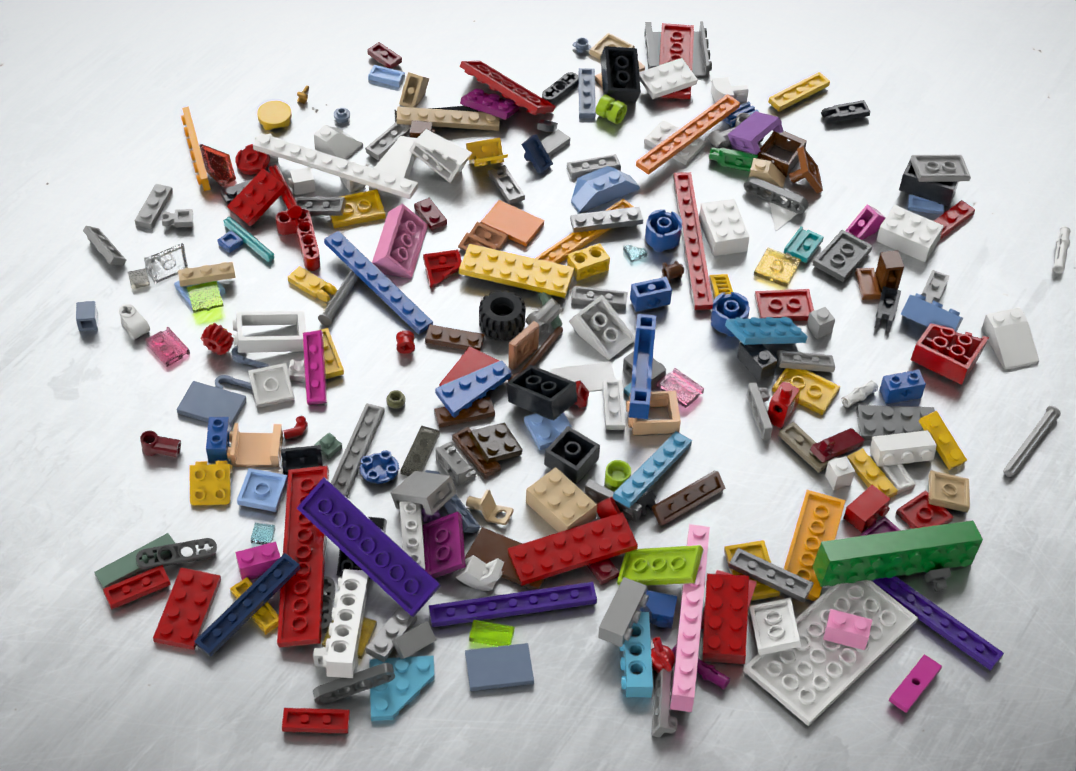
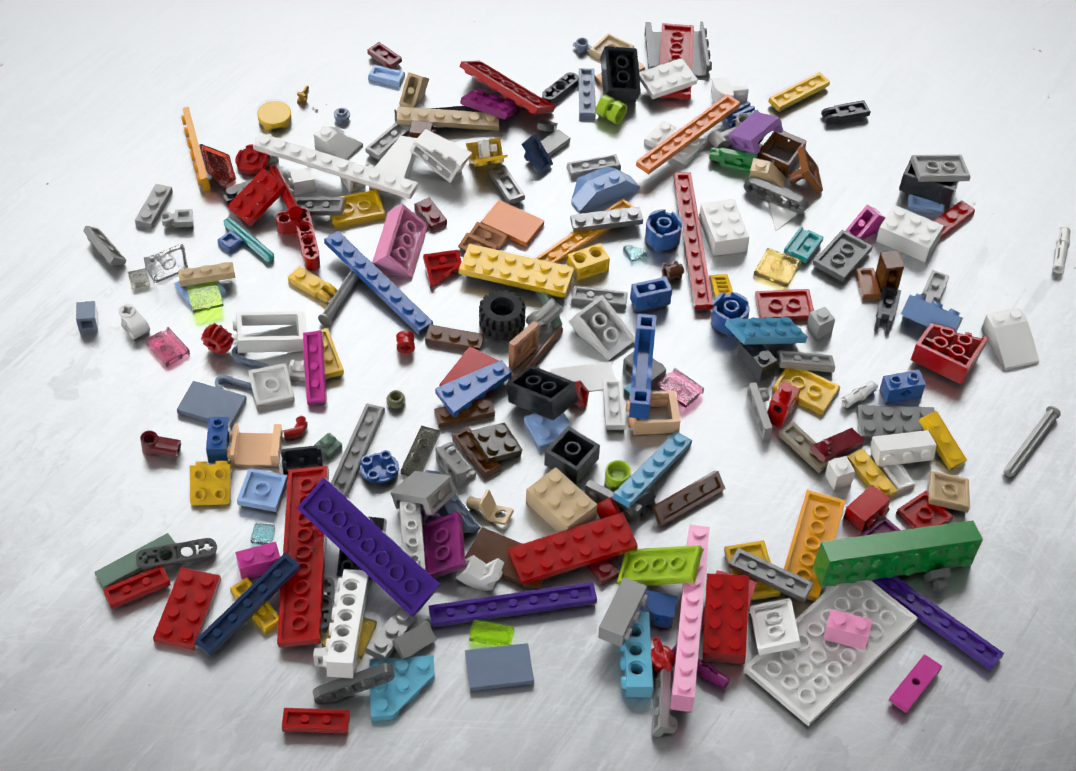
none -> white tile [477,140,497,158]

